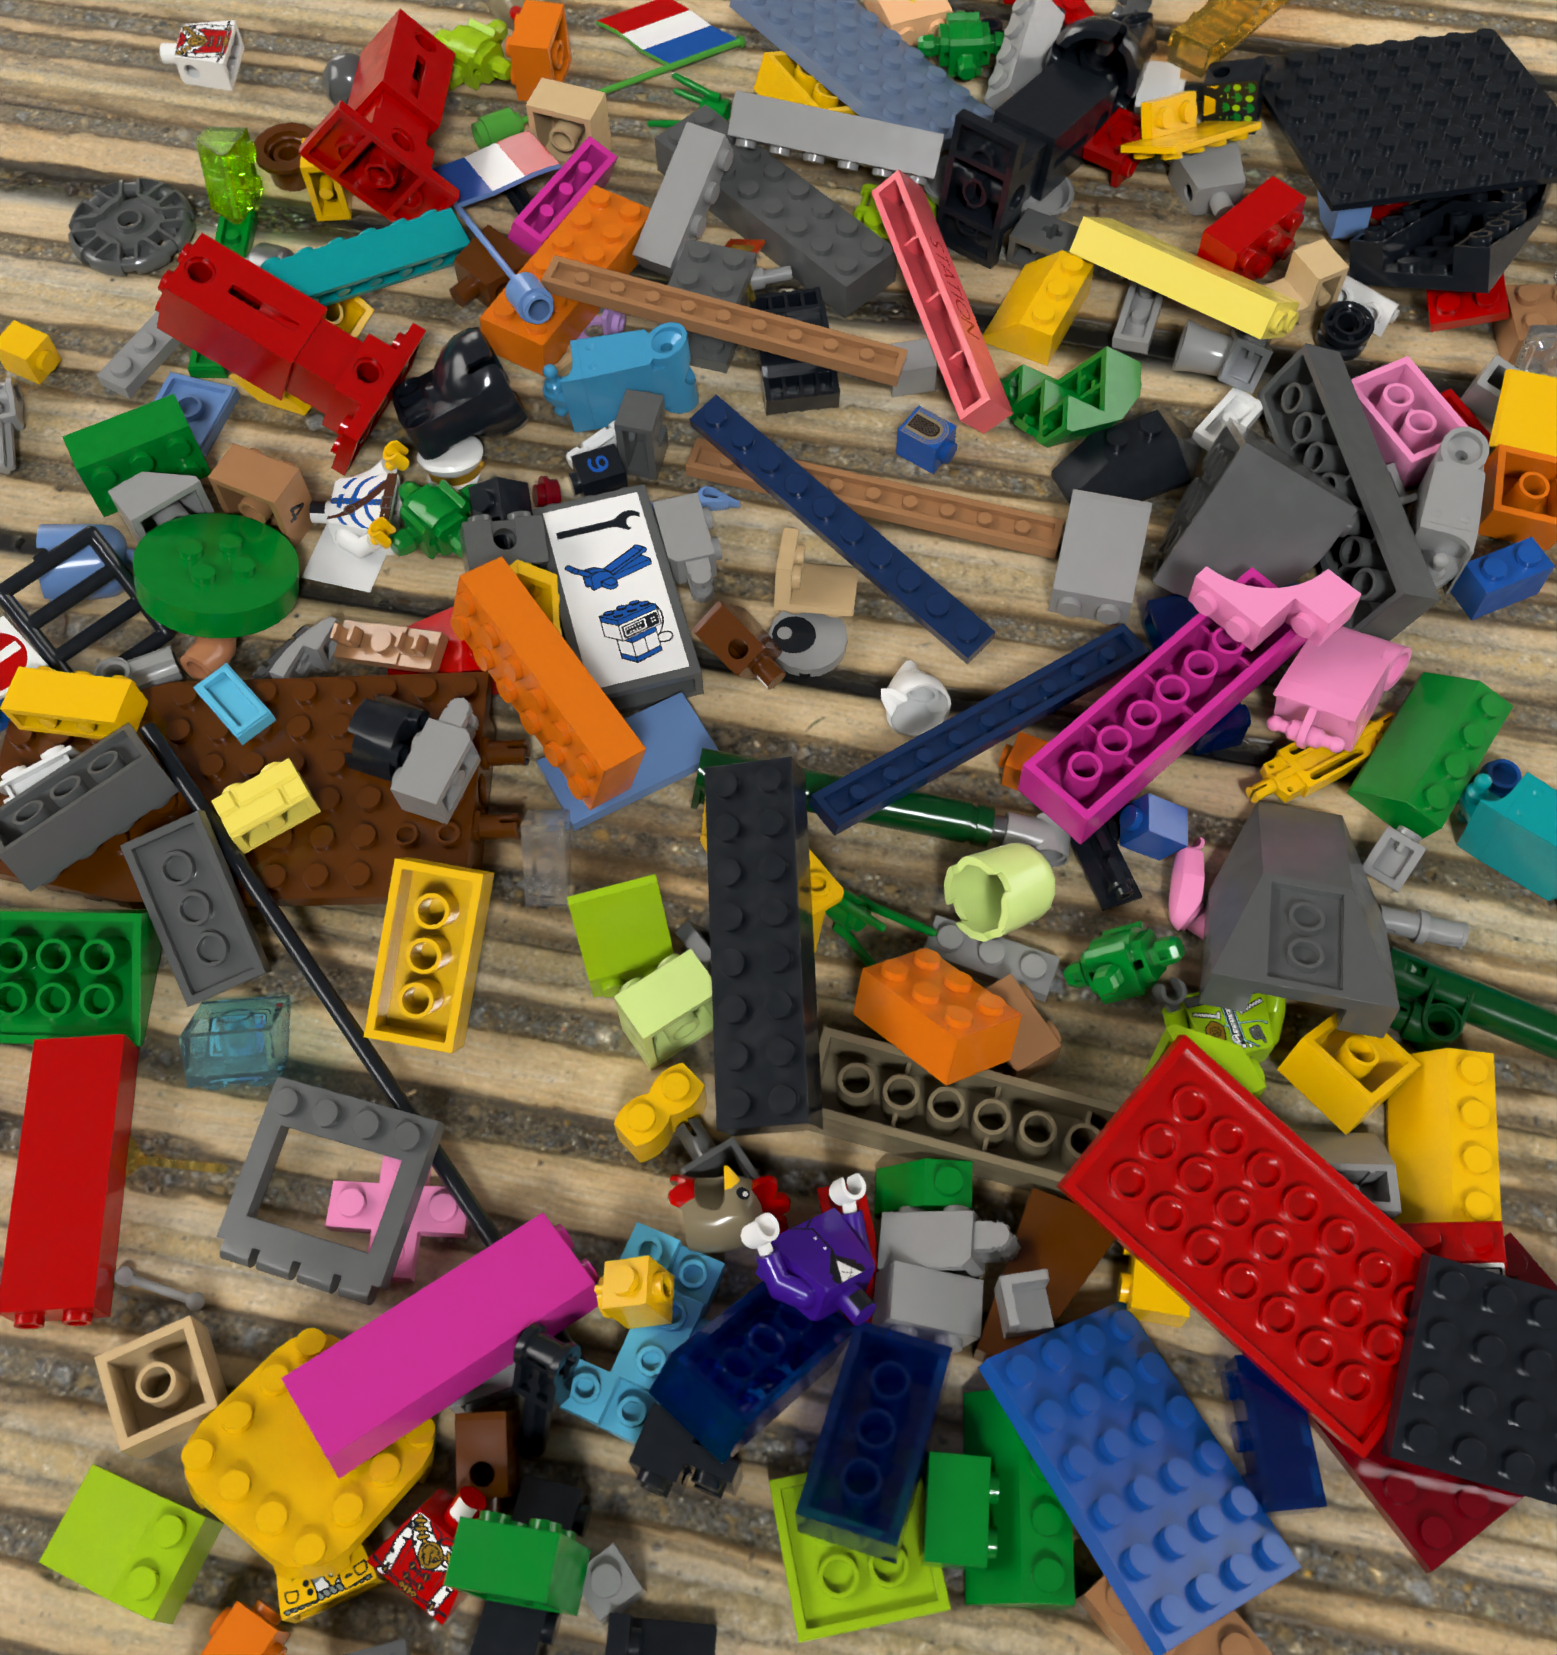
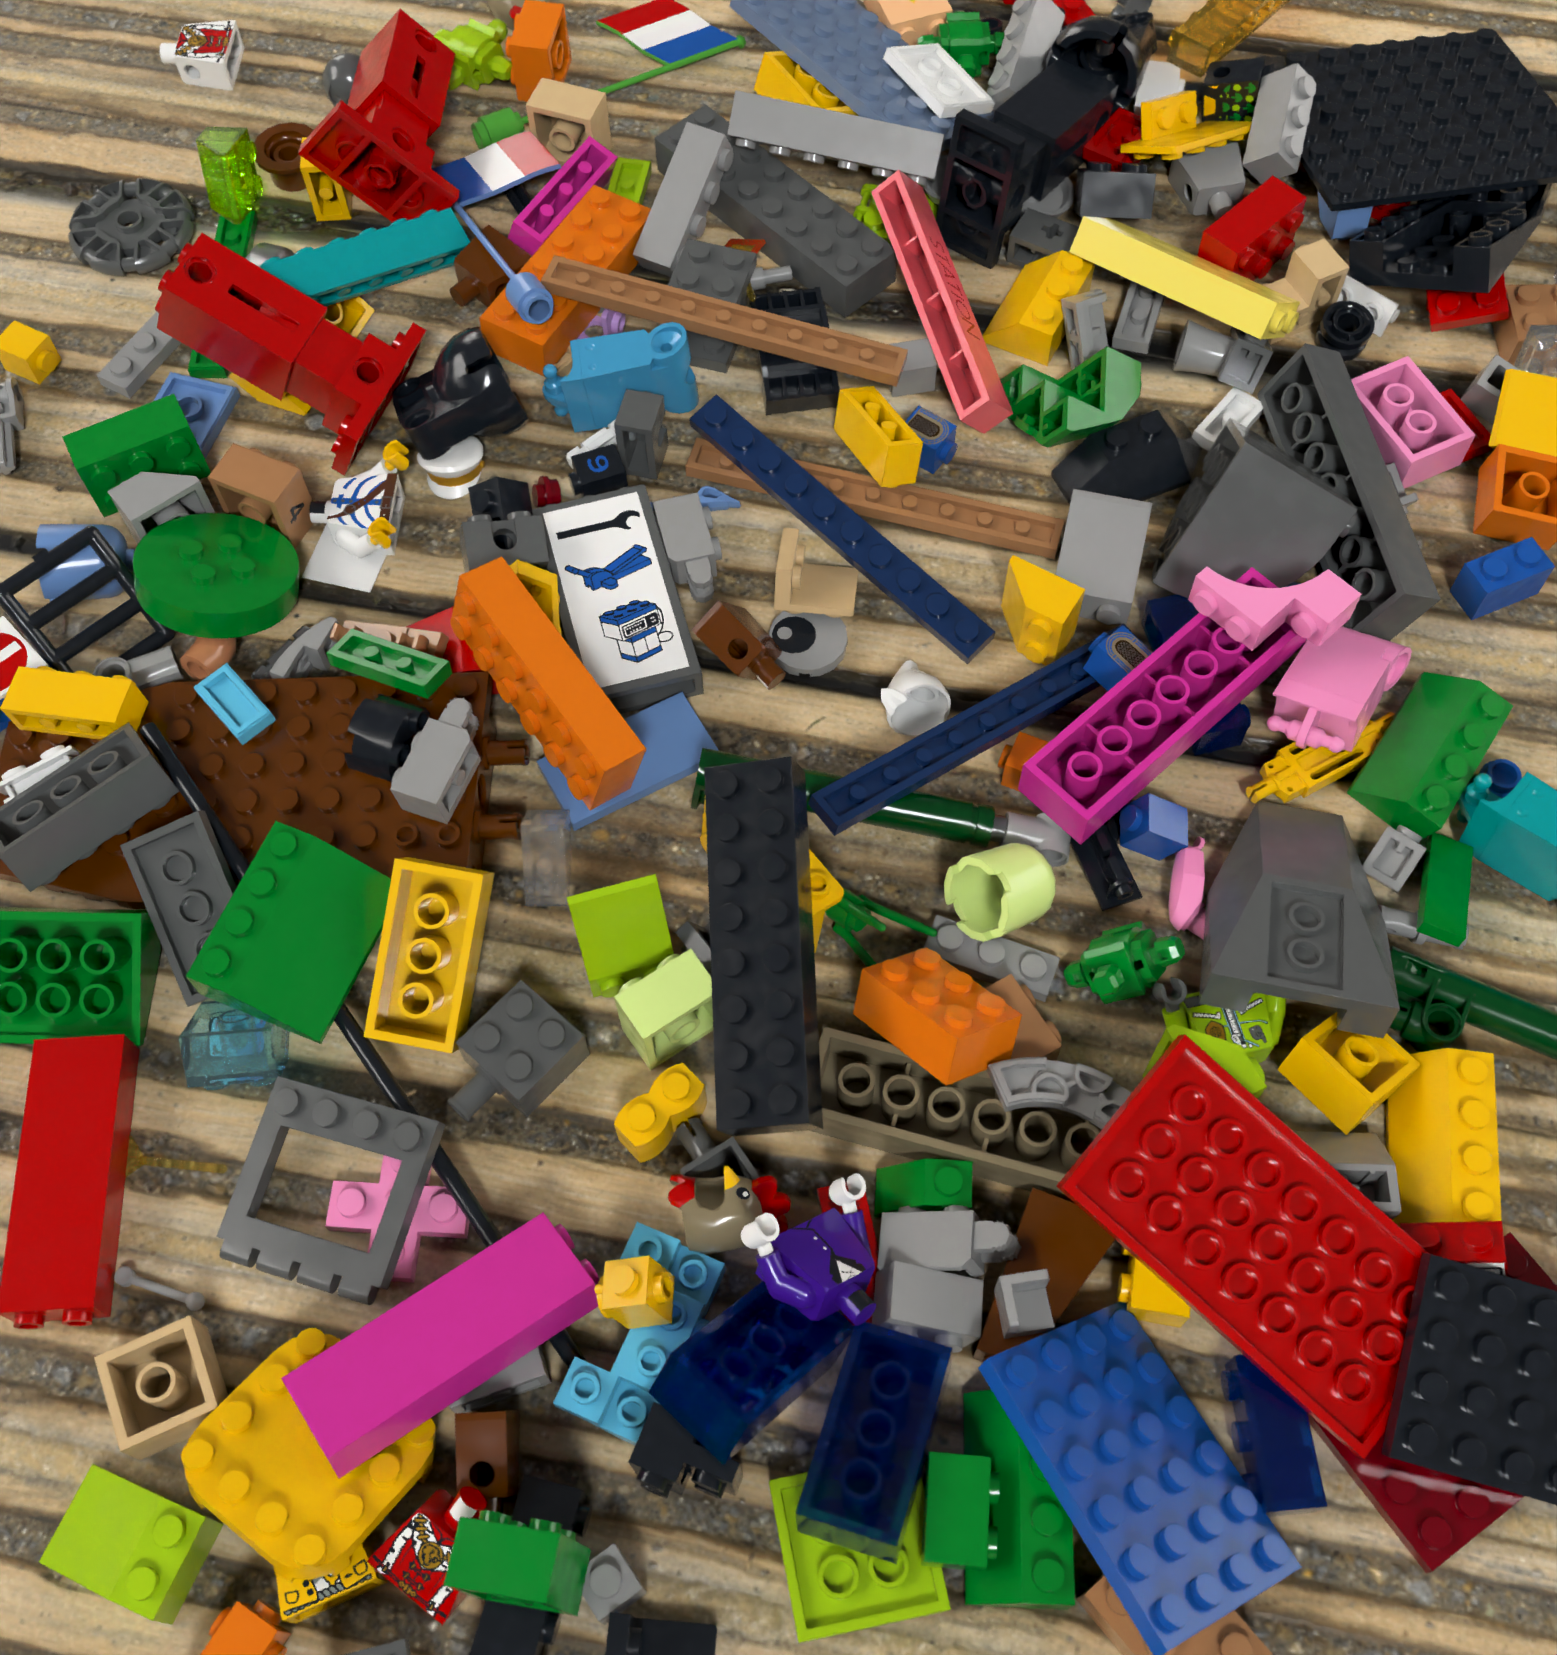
light yellow brick [212,758,321,854] -> none
green piece [390,479,476,560] -> none
black connector [512,1322,581,1458] -> none
green plant [647,72,732,128] -> none
light grey piece [1409,427,1489,595] -> none
none -> green slope [186,821,391,1044]
none -> green plate [326,629,452,699]
none -> dark grey brick [447,980,590,1122]
none -> lime plate [608,157,652,205]
none -> yellow brick [833,386,923,488]
none -> white tile [883,43,995,119]
none -> light grey tile [987,1057,1131,1130]
none -> yellow slope [1001,555,1085,666]
none -> light grey hinge [1061,289,1108,370]
none -> black brick [1073,161,1156,219]
none -> blue brick [1083,625,1153,691]
none -> light grey brick [1242,63,1317,184]
none -> green tile [1416,832,1473,947]

